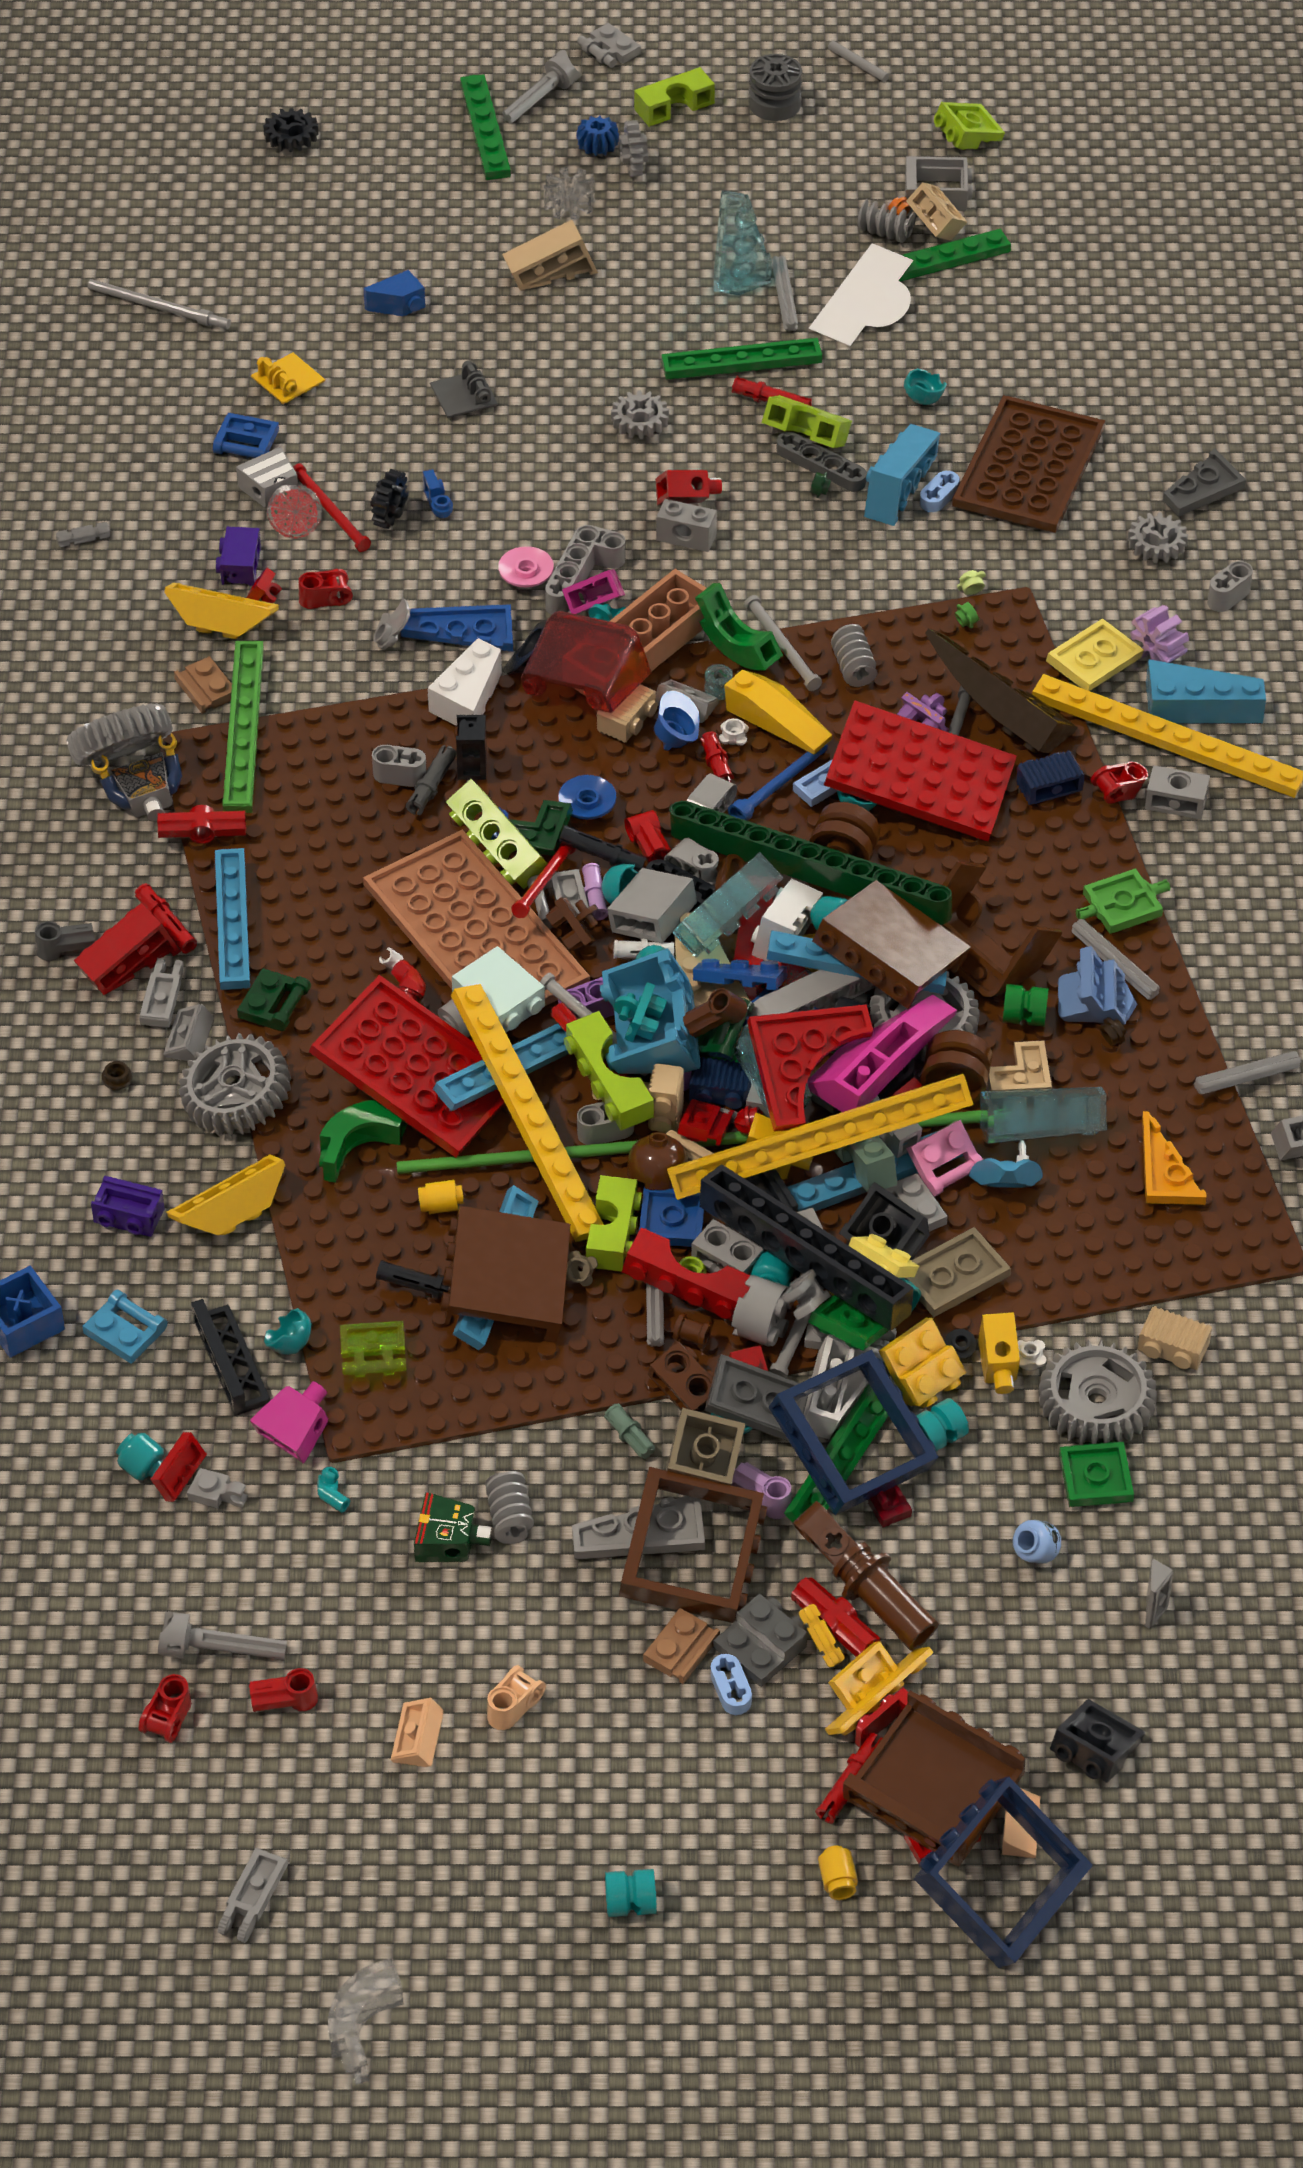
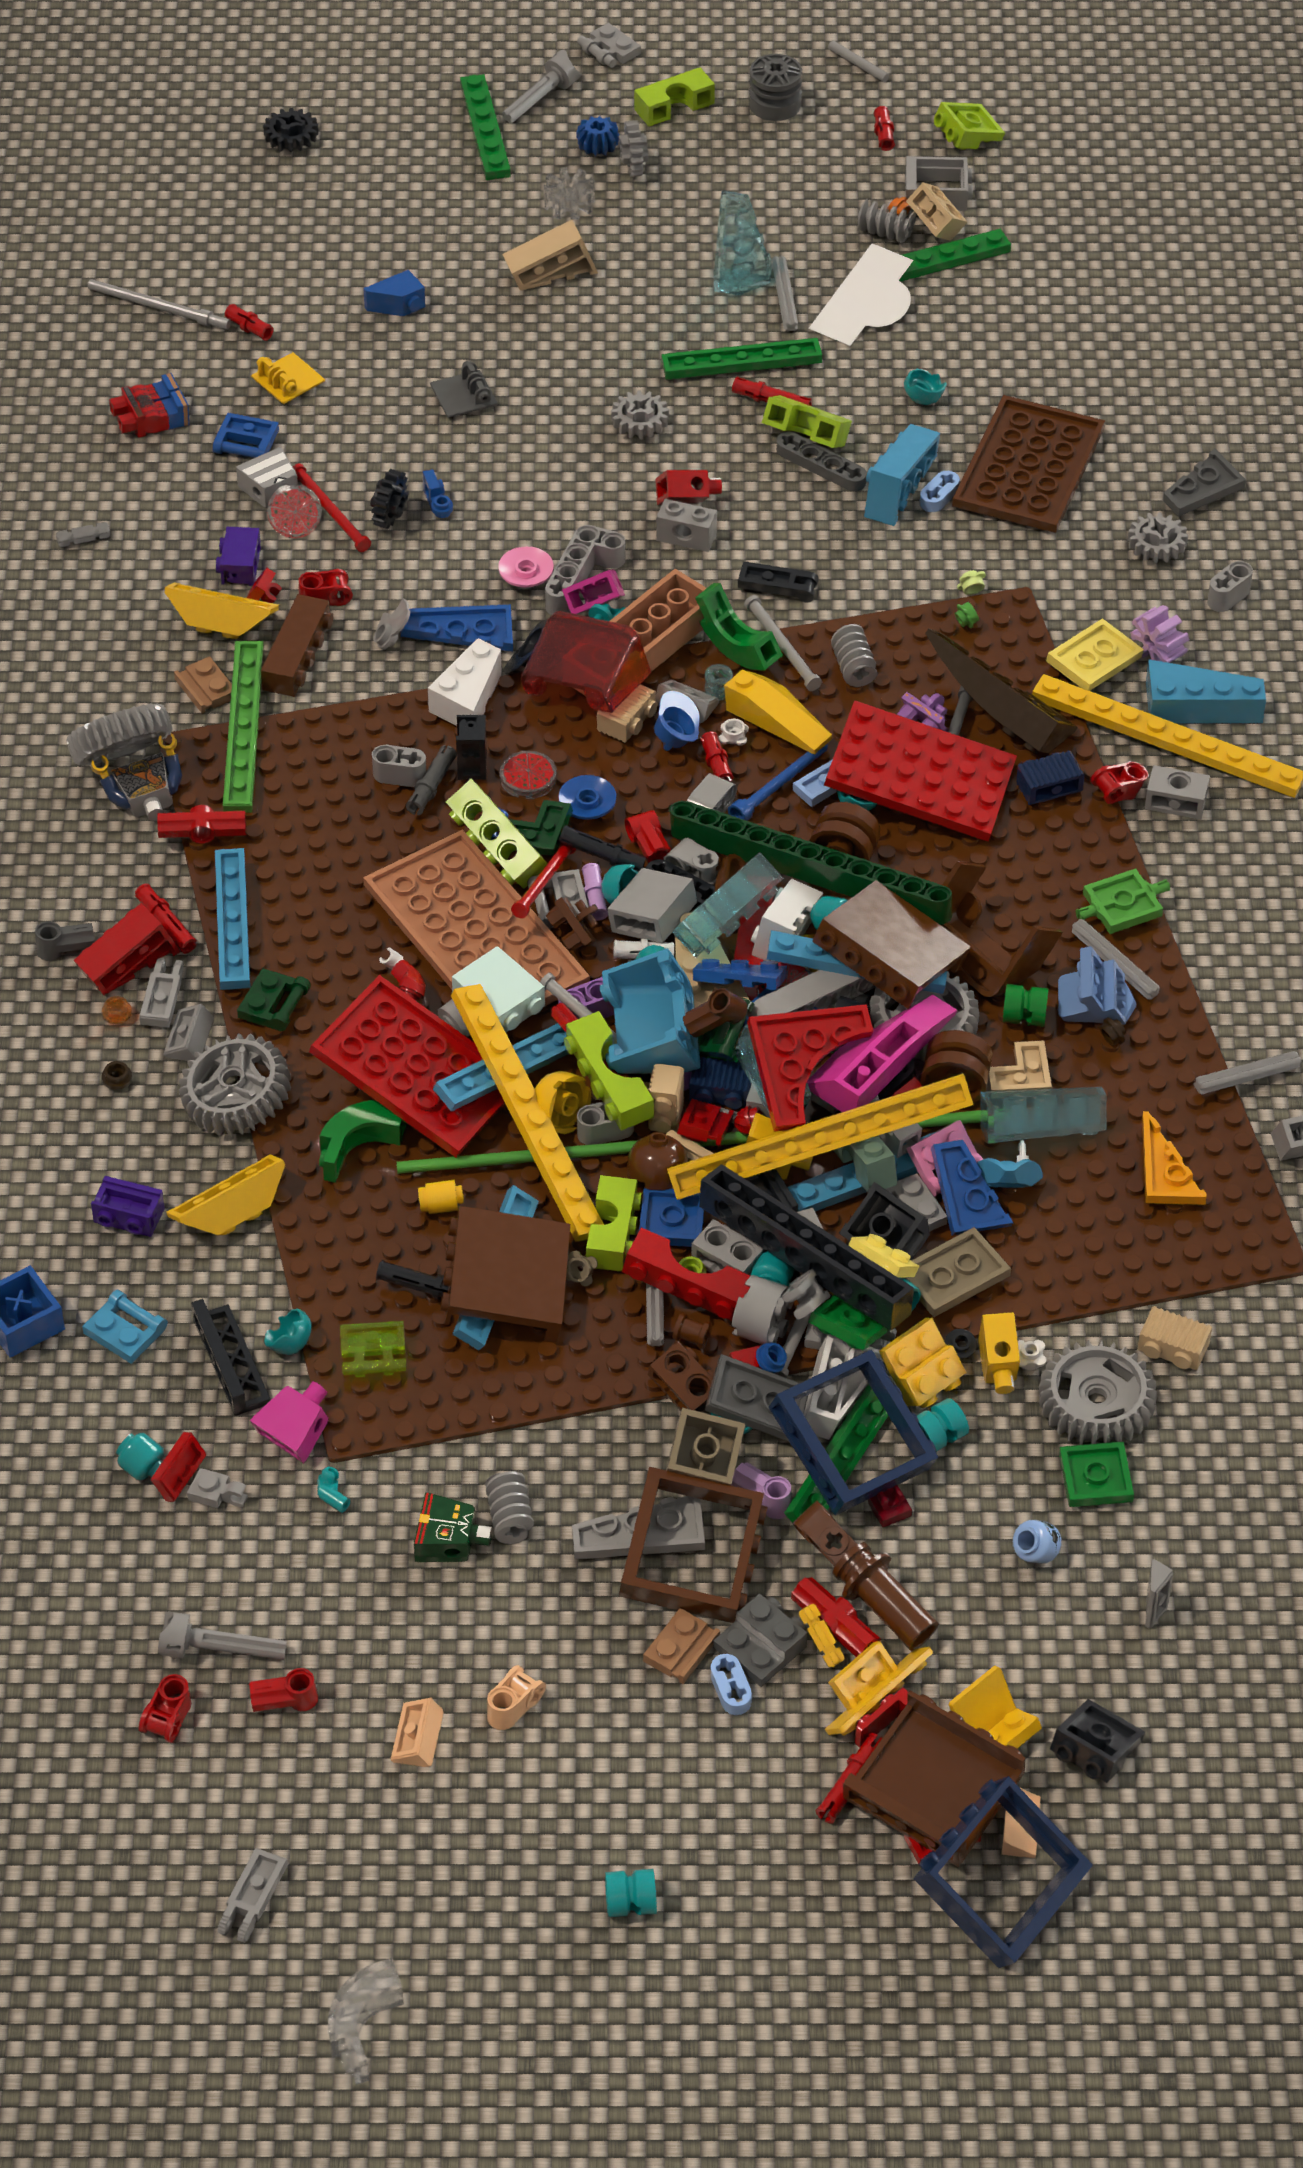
sand green axle [604,1404,655,1459] -> none
teal hips [614,982,667,1042] -> none
dark green plate [809,472,831,498] -> none
yellow brick [818,1845,858,1900] -> none
none -> clear orange plate [102,996,132,1024]
none -> hips [109,373,190,438]
none -> red pin [225,304,274,341]
none -> reddish brown brick [261,594,333,697]
none -> tile [500,751,557,799]
none -> yellow cylinder [535,1071,591,1134]
none -> black plate [738,561,819,603]
none -> blue plate [756,1343,787,1374]
none -> red pin [873,106,895,151]
none -> blue wing [931,1140,1013,1236]
none -> yellow bracket [949,1666,1042,1749]

